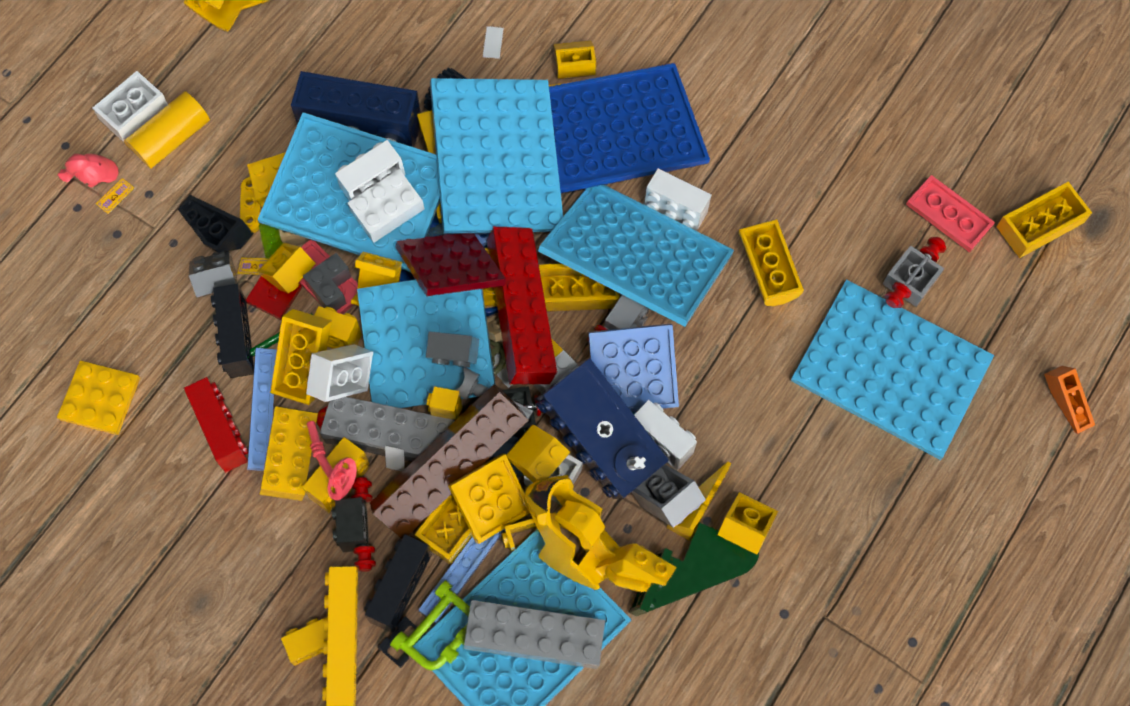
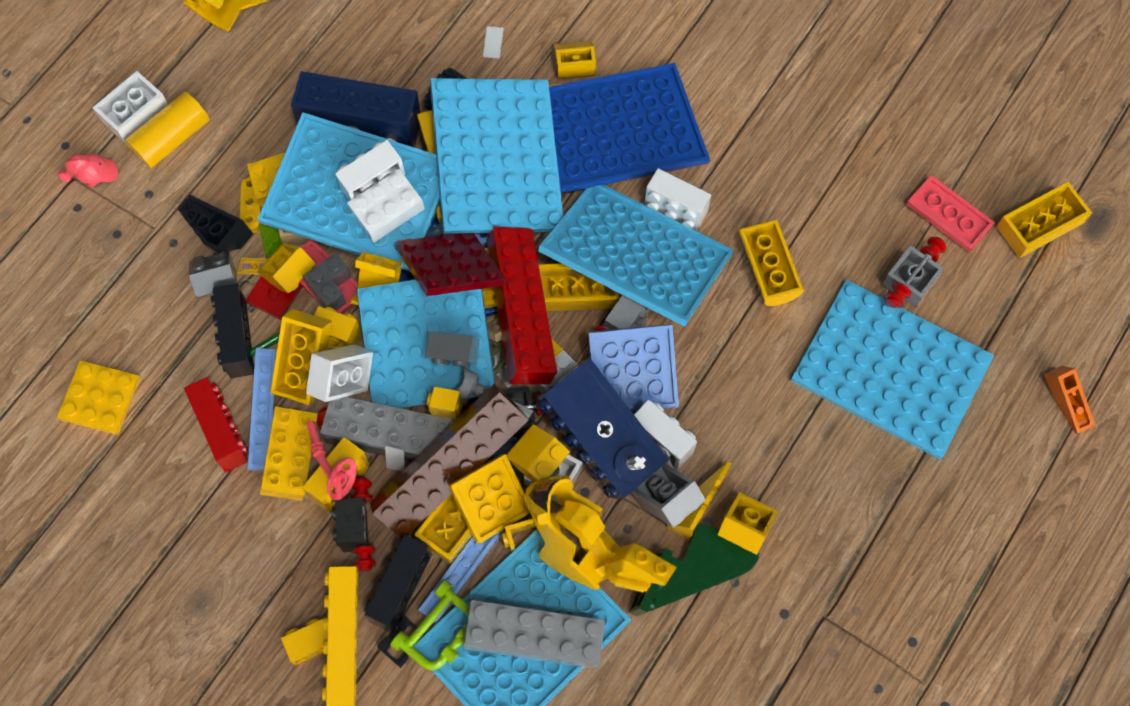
yellow sticker [96,178,134,214] -> none

